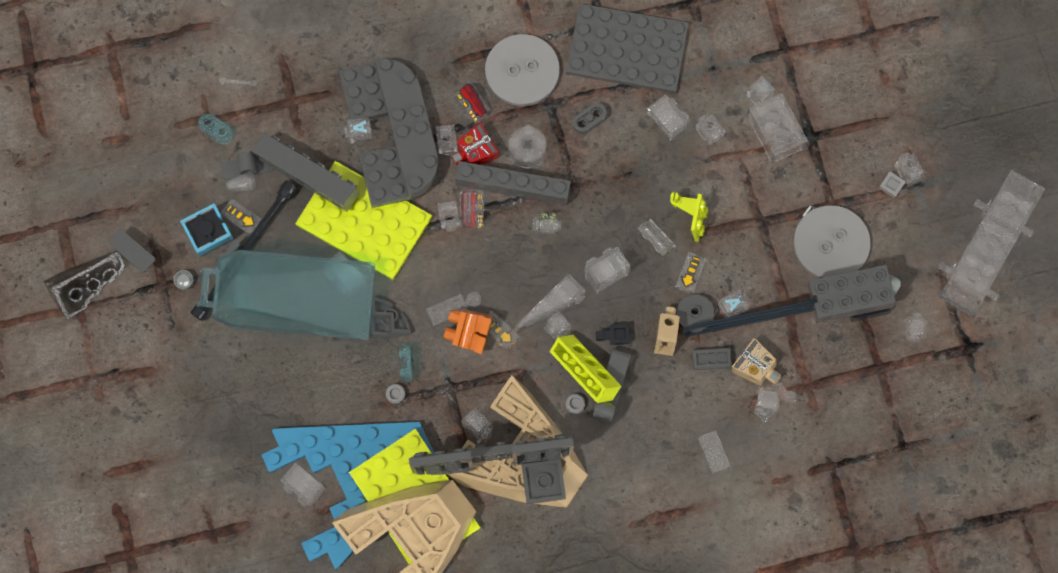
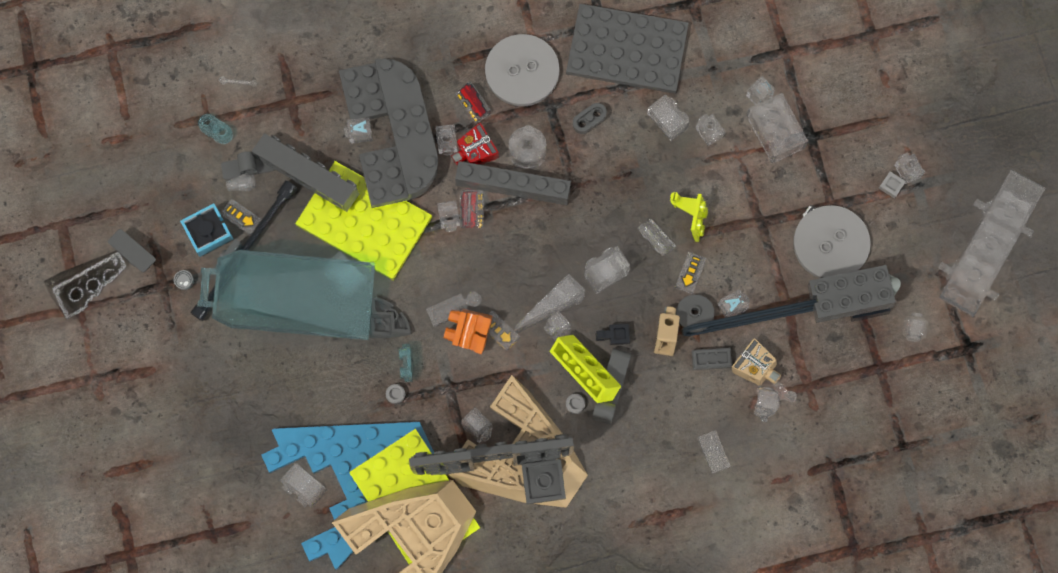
clear head [532,212,561,237] -> none

